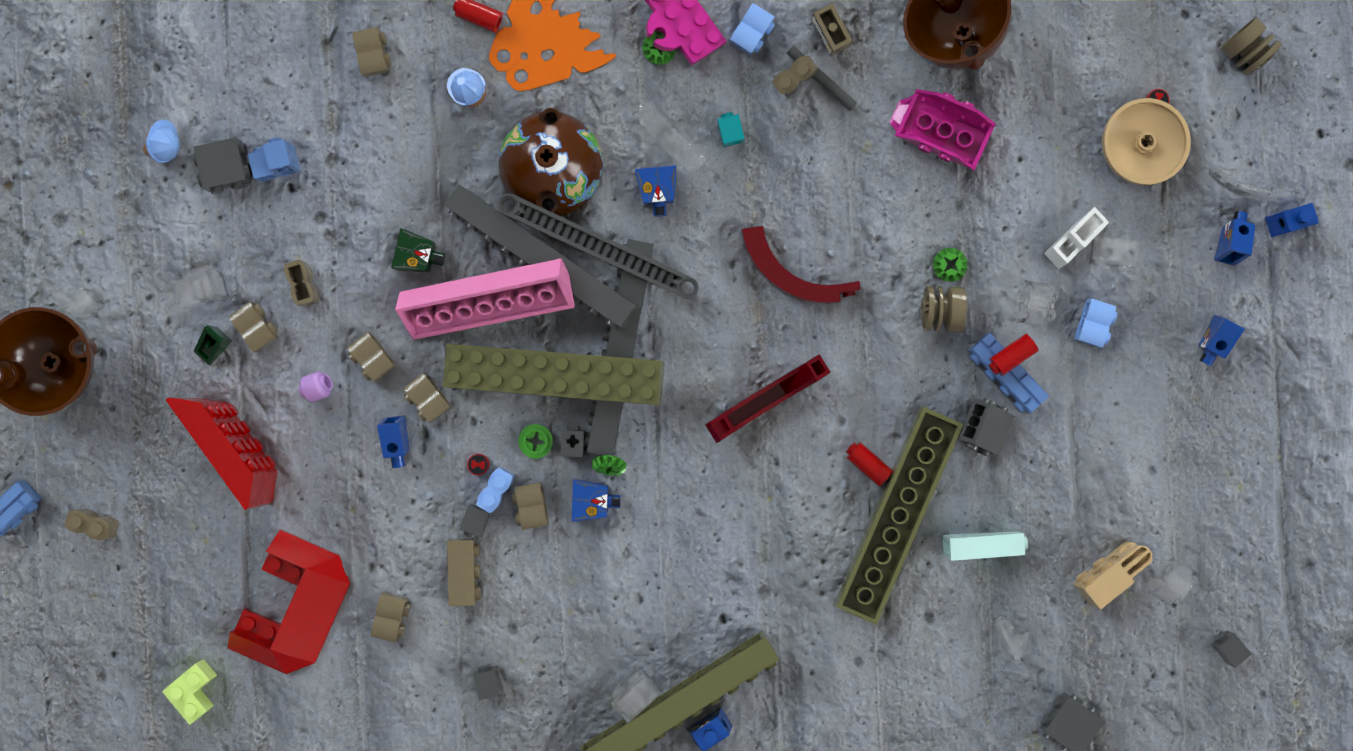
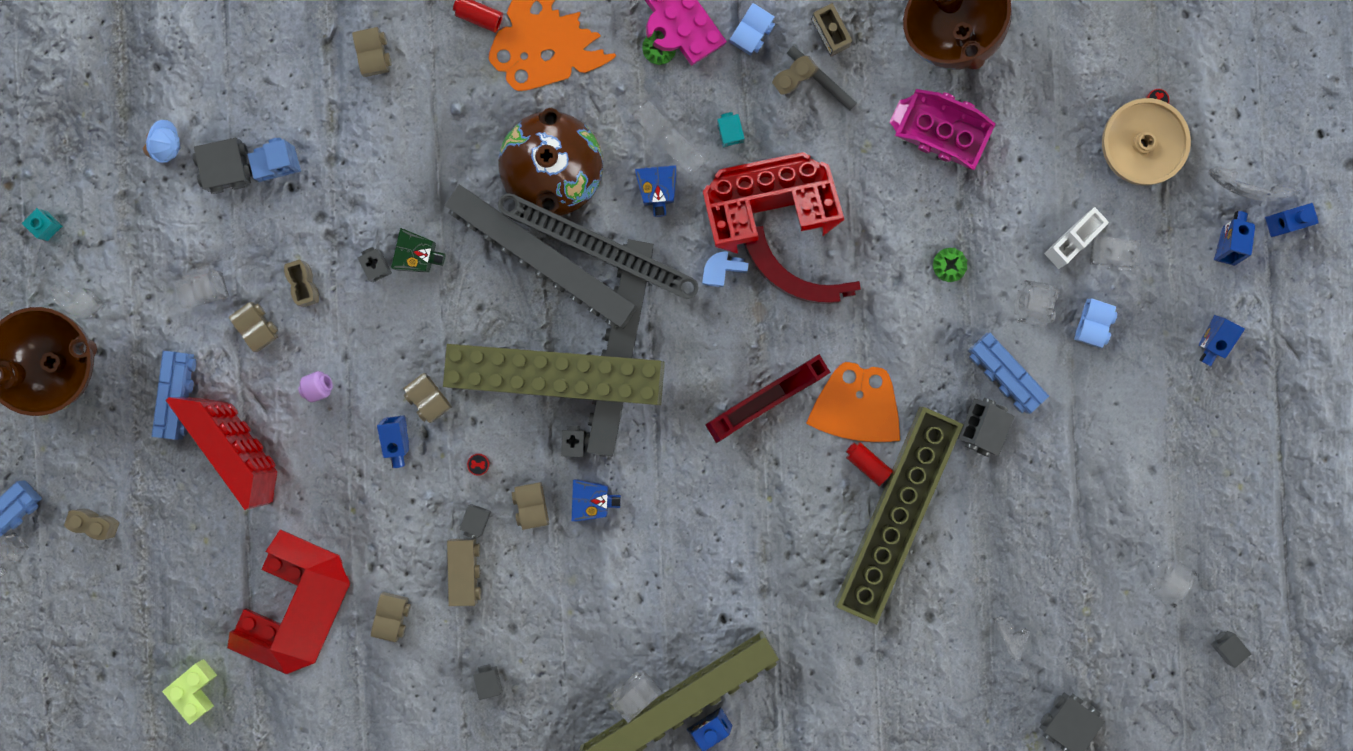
dark green slope [194,325,232,365] -> none
dark tan brick [347,332,397,382] -> none
bright pink slope [395,258,575,340] -> none
light blue piece [447,68,486,107] -> none
light blue brick [476,467,515,513] -> none
bright green gear [518,424,553,459] -> none
bright green gear [592,455,627,476] -> none
dark tan wheel [920,286,967,333] -> none
light aqua slope [942,531,1028,561] -> none
red brick [989,334,1039,376] -> none
tan brick [1073,542,1152,610] -> none
dark tan wheel [1220,17,1282,76] -> none
none -> teal brick [21,208,62,241]
none -> medium blue brick [152,351,196,440]
none -> dark grey brick [358,247,392,283]
none -> light blue brick [702,251,749,288]
none -> red slope [703,152,844,254]
none -> orange piece [806,362,900,442]

